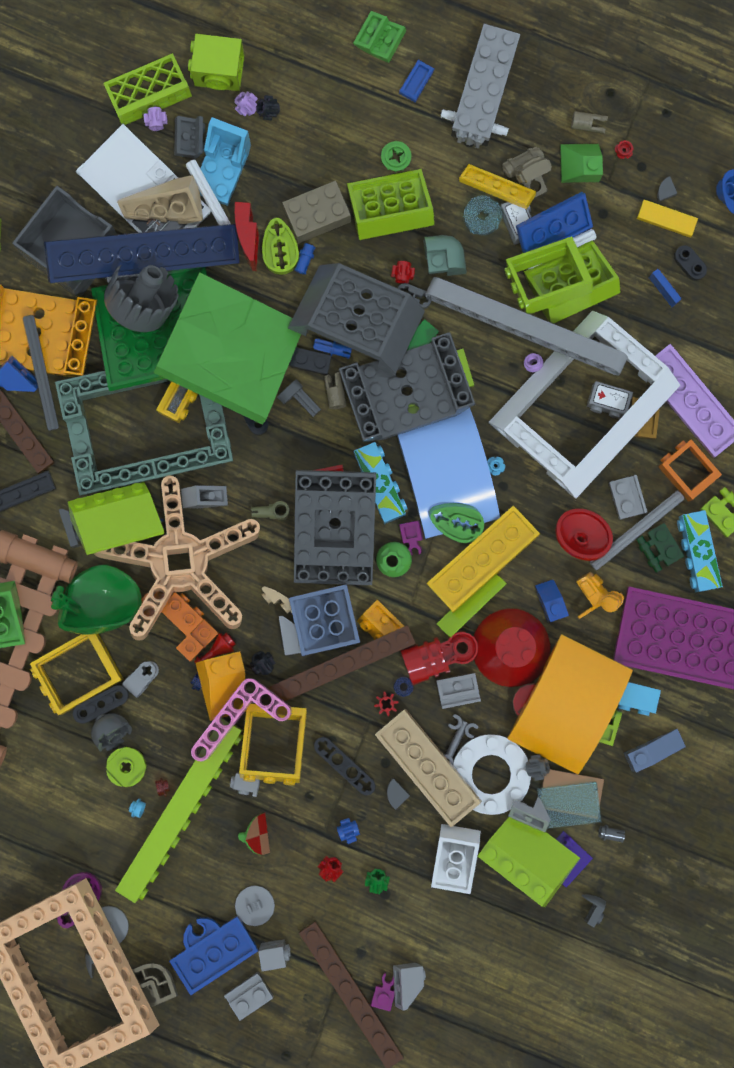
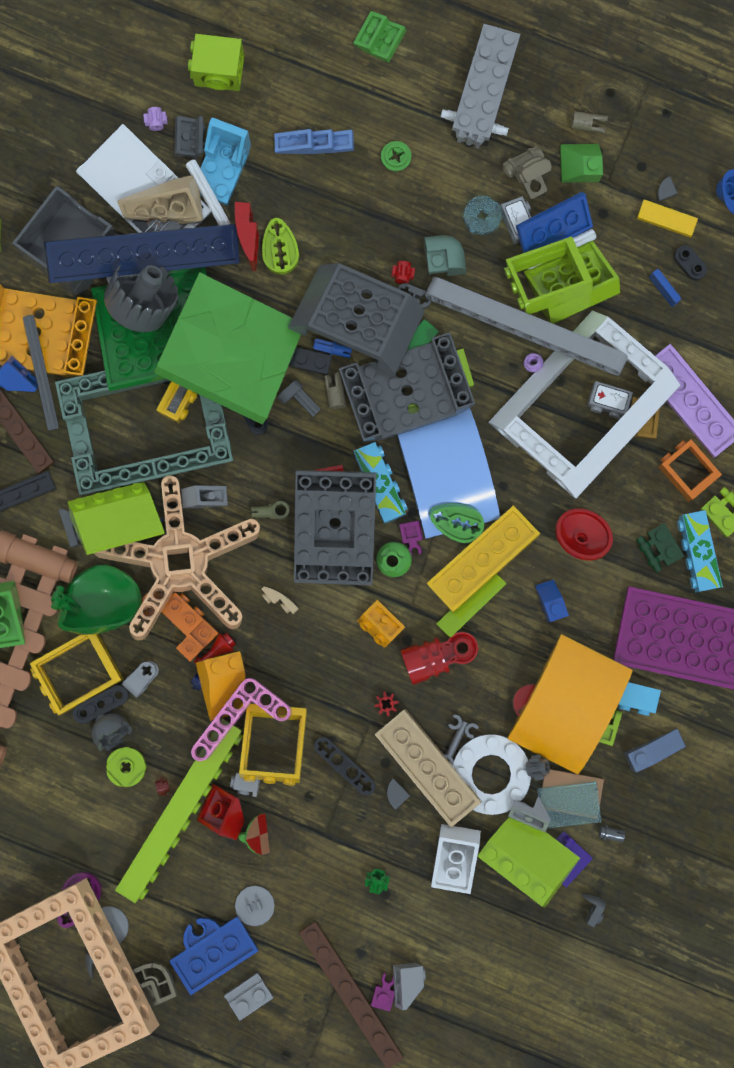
lime fence [103,53,192,125] -> none
medium azure plate [129,799,146,818] -> none
lavender gear [235,91,258,116] -> none
black gear [250,651,276,675] -> none
black gear [256,95,280,121] -> none
light grey brick [258,939,291,971] -> none
reddish brown plate [267,625,416,703] -> none
light grey slope [279,616,301,655] -> none
dark tan brick [282,181,351,244] -> none
sand blue slope [289,584,360,656] -> none
blue pin [294,243,316,275] -> none
red gear [317,856,344,882] -> none
blue gear [337,818,360,844] -> none
lime slope [347,169,434,240] -> none
clear blue plate [394,677,414,697] -> none
blue tile [399,60,434,103] -> none
light grey plate [436,673,481,709] -> none
yellow tile [459,164,536,210] -> none
red cone [473,609,550,687] -> none
medium azure plate [487,457,505,476] -> none
light orange piece [576,572,624,619] -> none
light grey axle [590,491,684,570] -> none
light grey plate [608,475,647,520] -> none
red plate [615,140,634,159] -> none
none -> red slope [197,784,245,840]
none -> medium blue slope [274,129,354,154]

